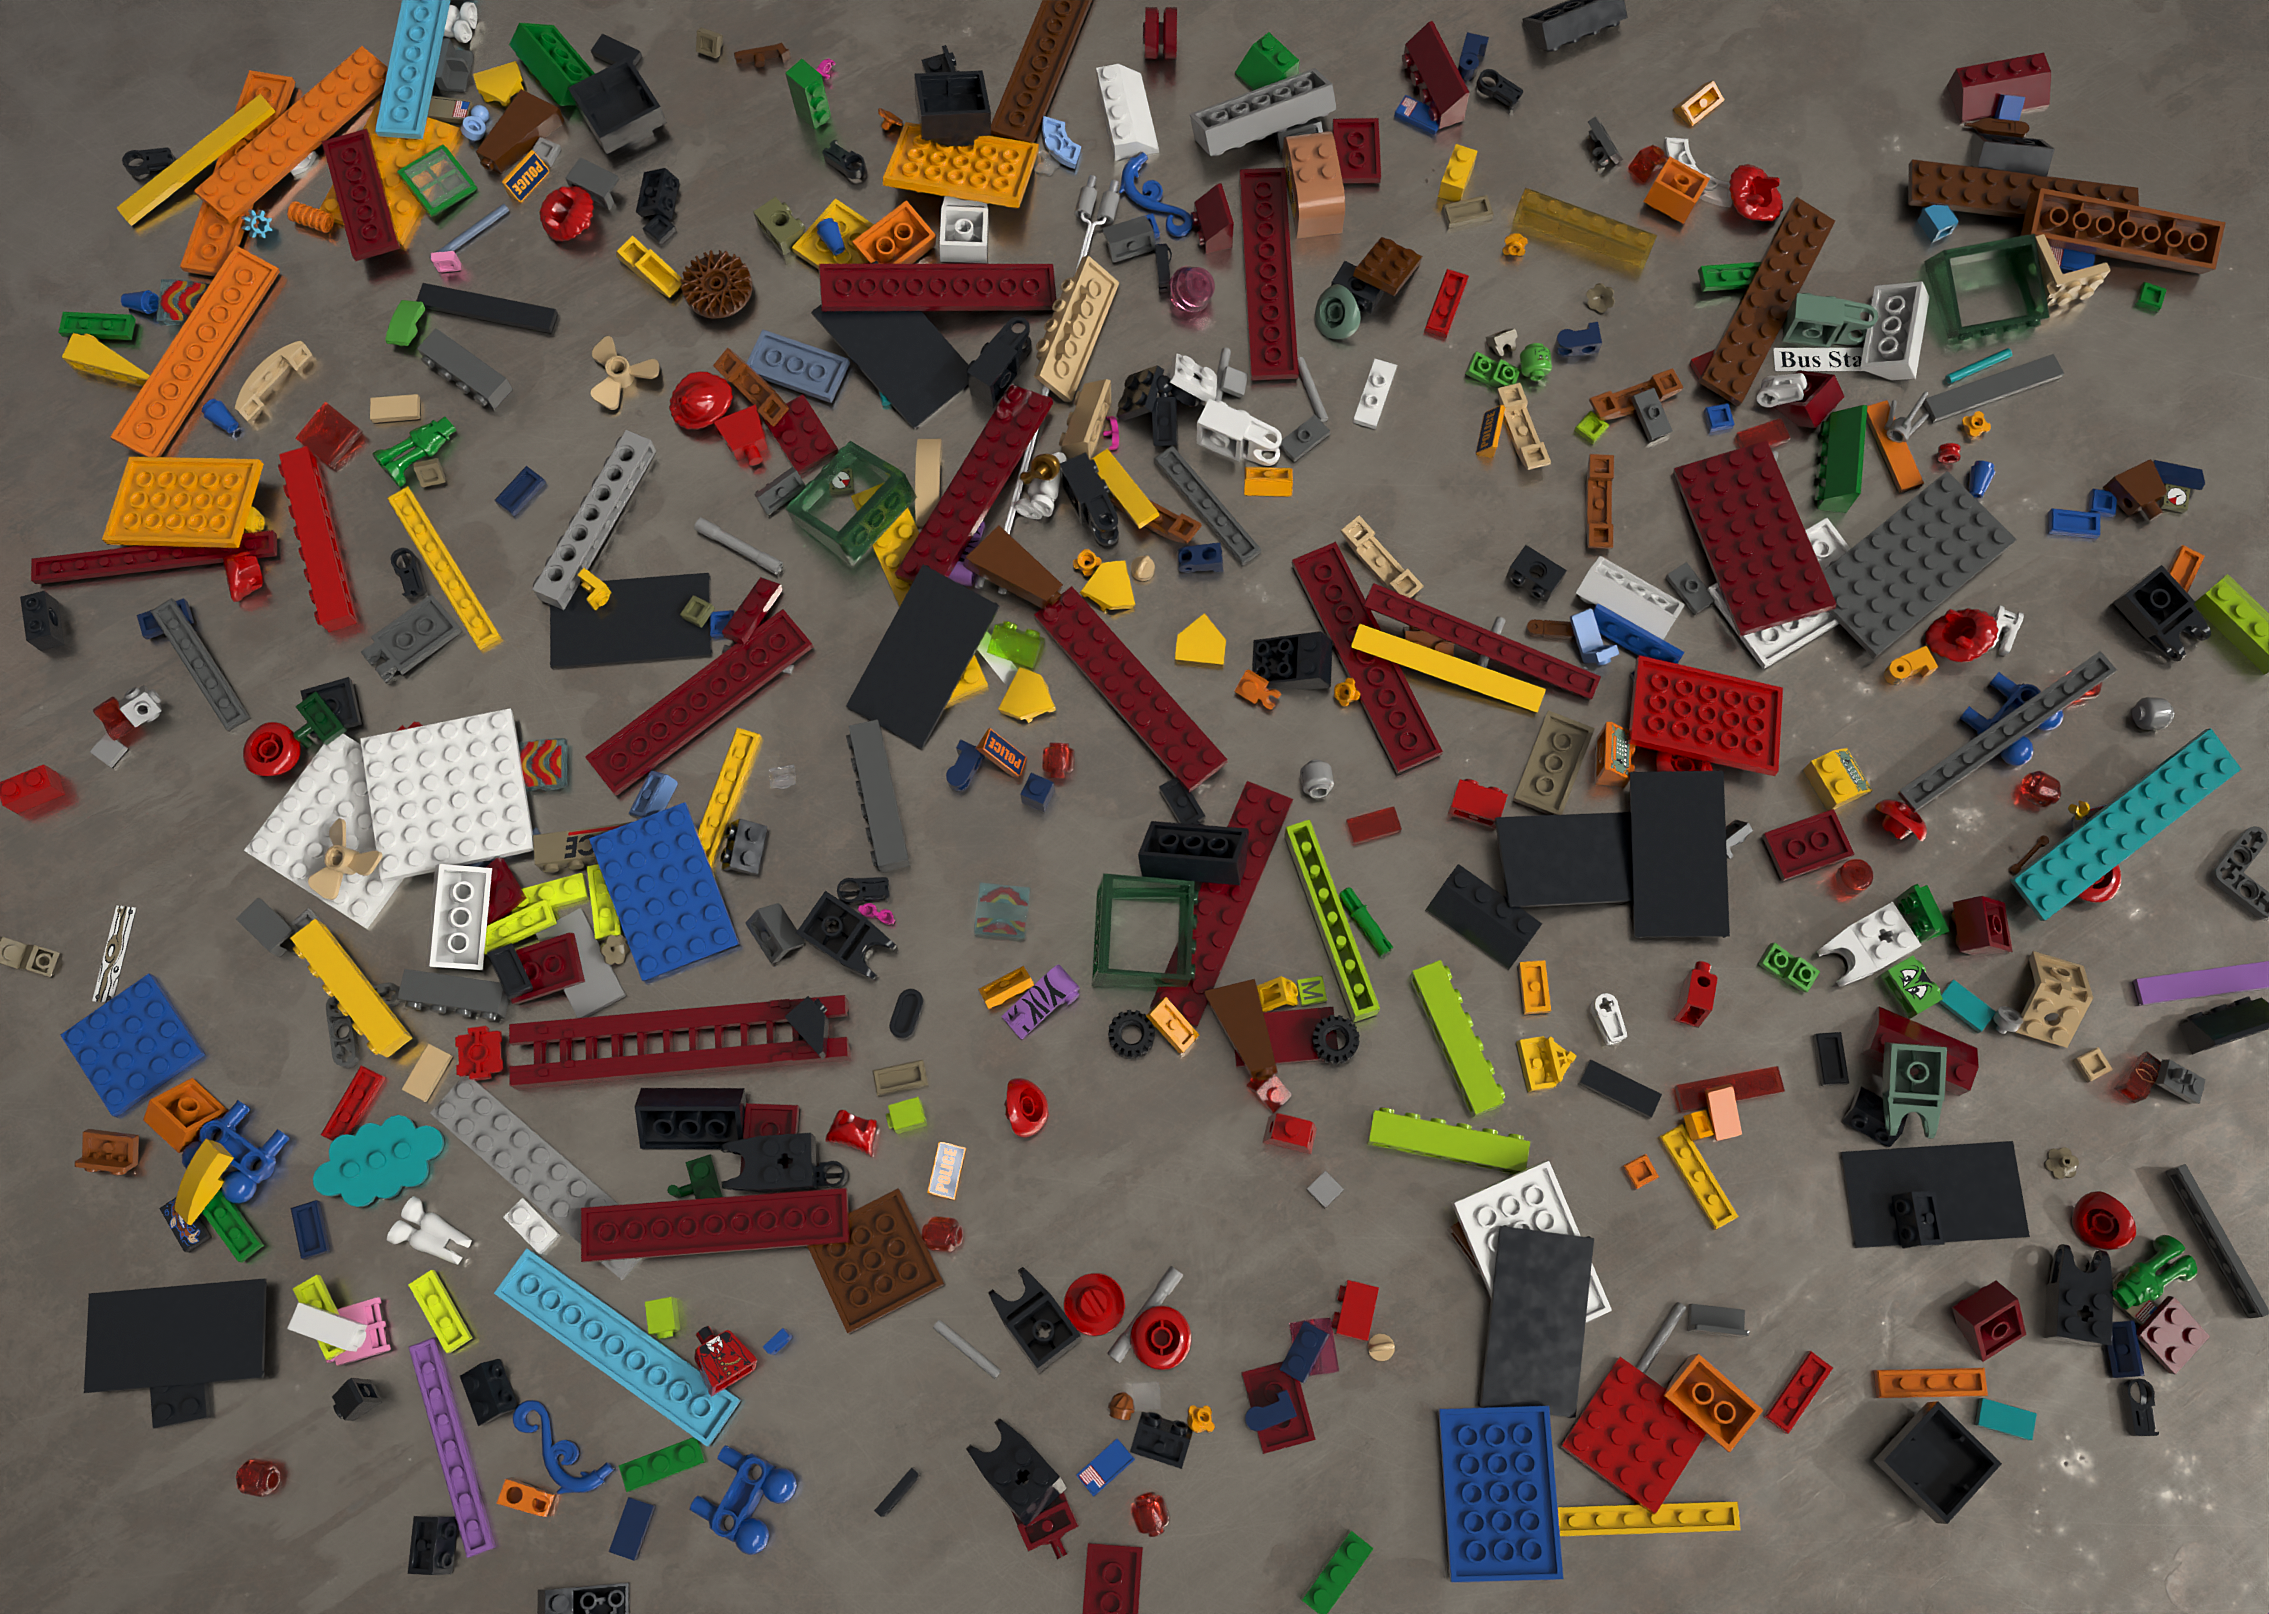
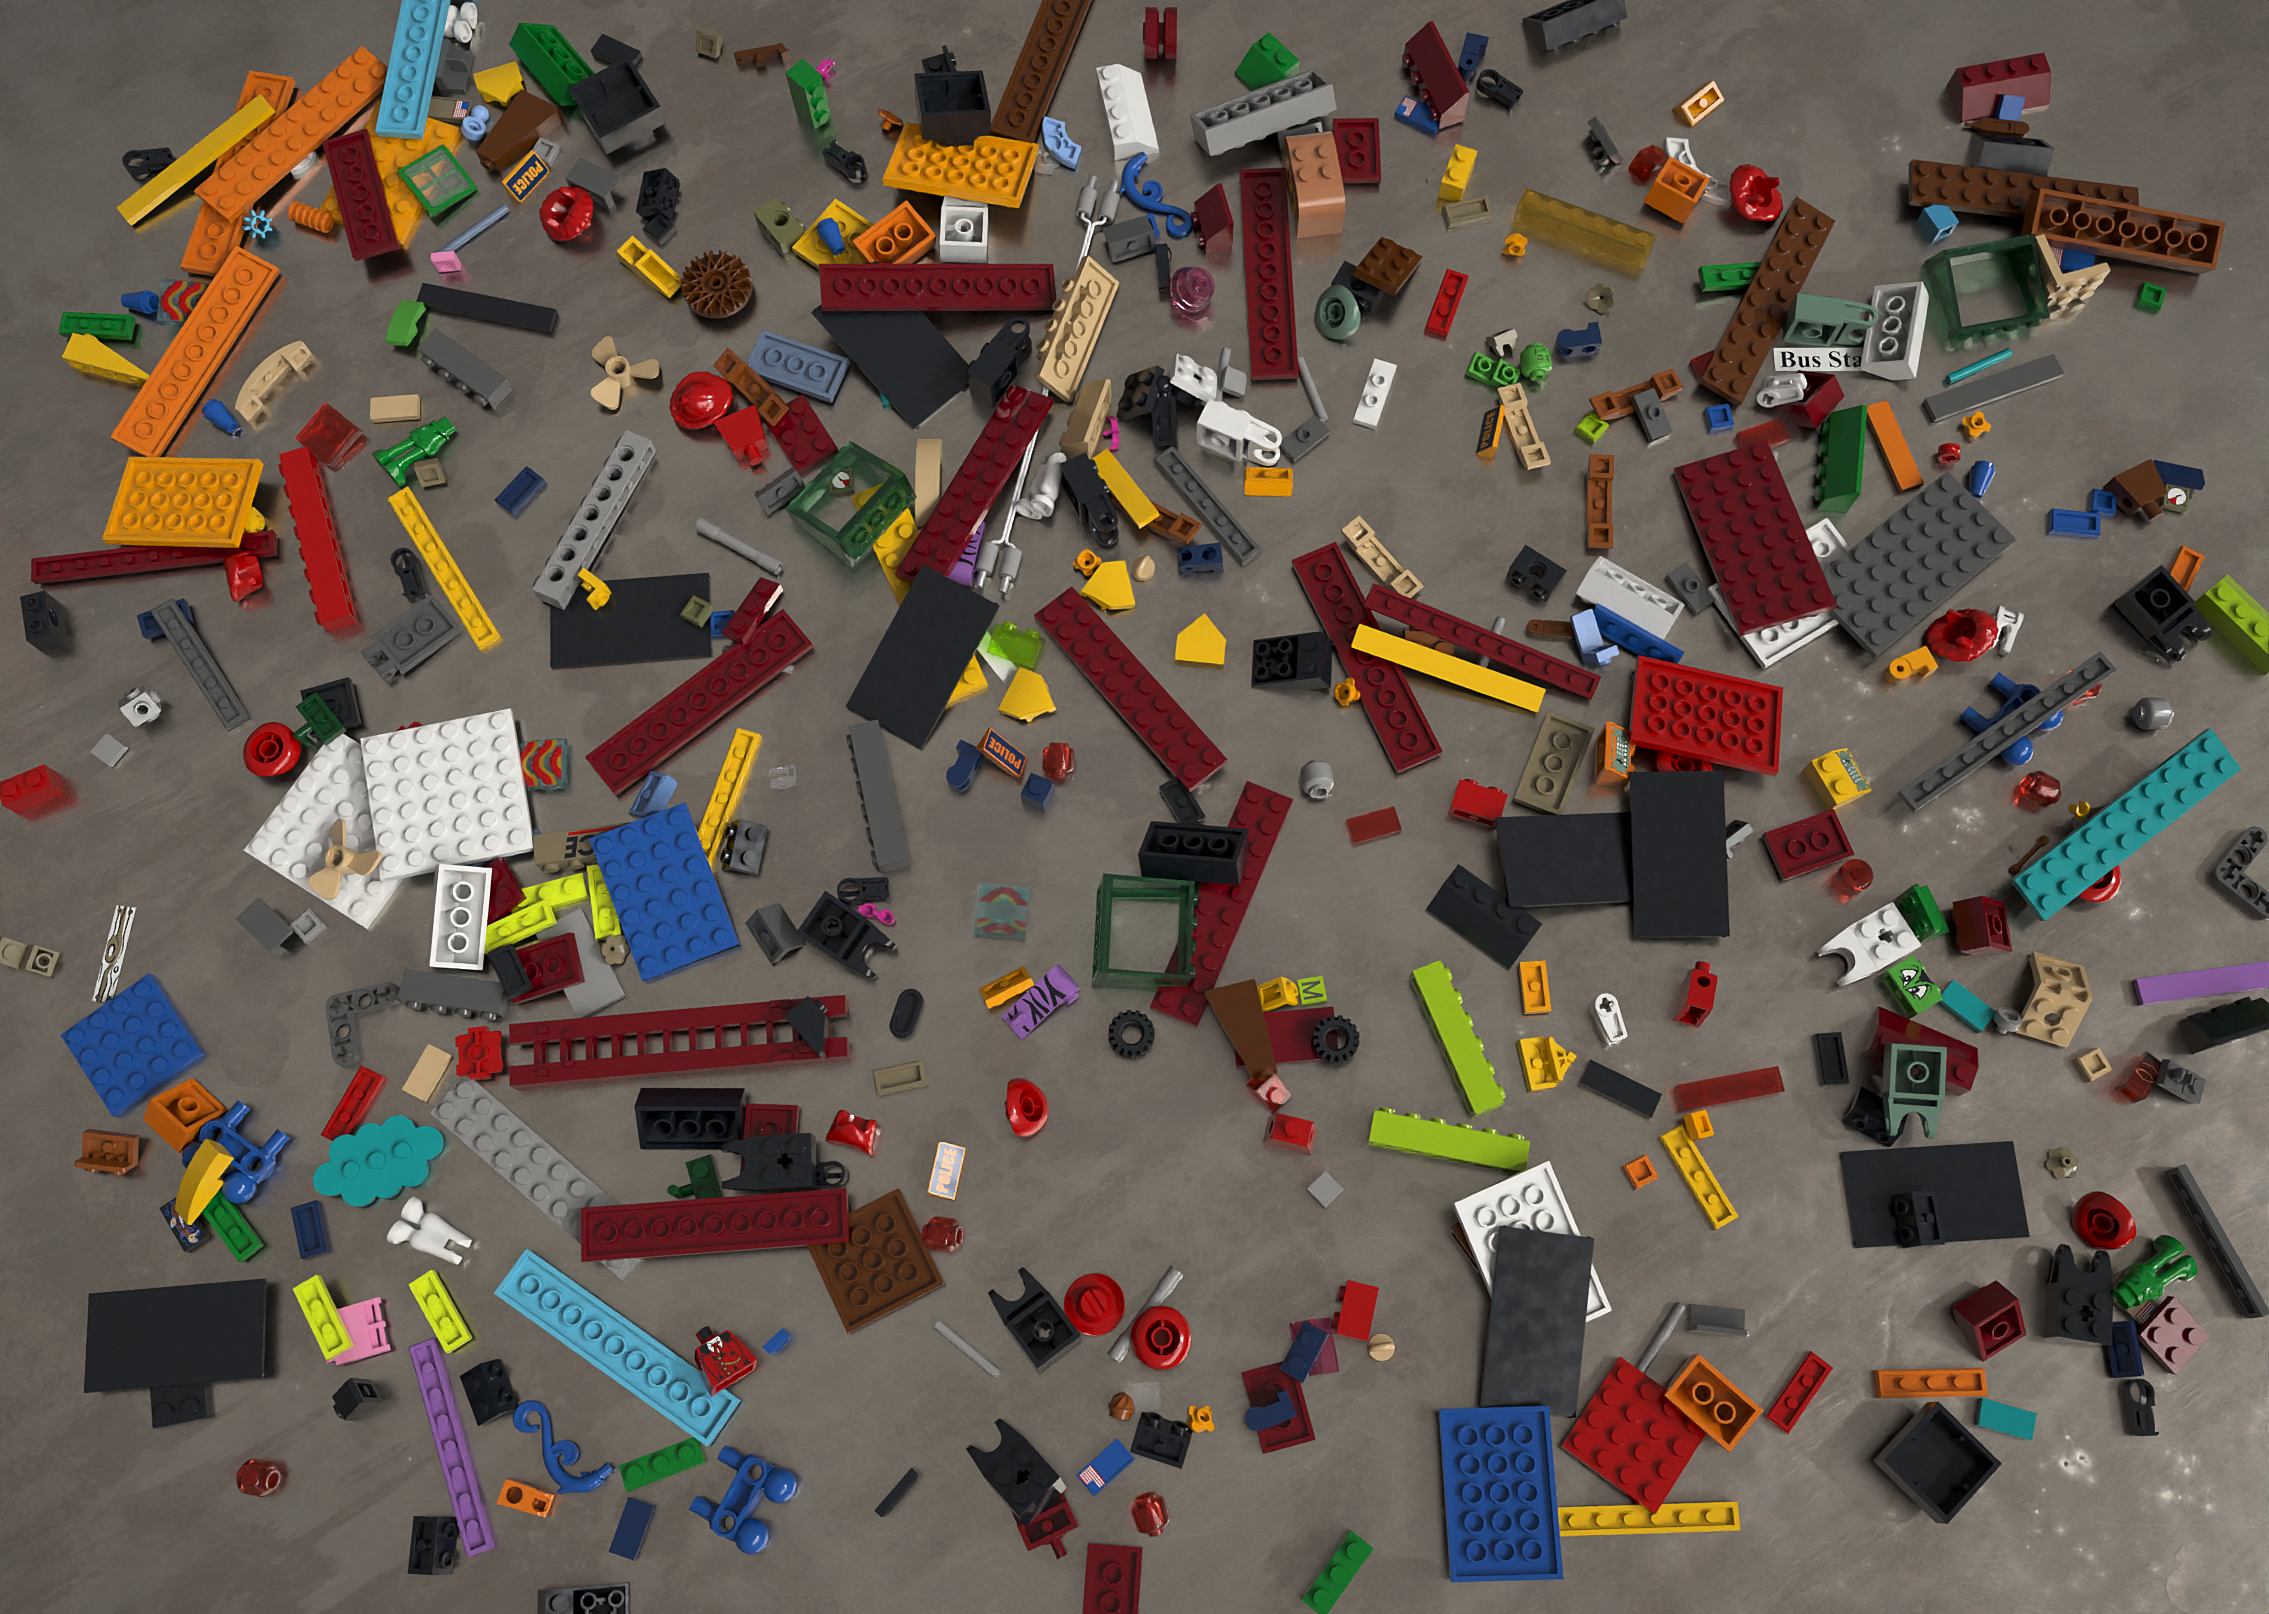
clear red bracket [93,697,135,741] -> none
white brick [287,1303,367,1352] -> none
yellow brick [290,918,412,1058] -> none
white plate [503,1198,560,1254] -> none
lime brick [645,1297,681,1339] -> none
lime brick [885,1097,927,1134] -> none
reddish brown slope [963,525,1063,609] -> none
pearl gold piece [1020,453,1060,484] -> none
light orange plate [1146,997,1199,1054] -> none
orange plate [1234,669,1282,709] -> none
lime brick [1284,819,1380,1023] -> none
green axle [1339,887,1394,957] -> none
tile [1705,1083,1742,1141] -> none
bright green slope [1758,943,1820,993] -> none
red hat [1875,799,1927,841] -> none
light grey plant [1884,391,1930,443] -> none

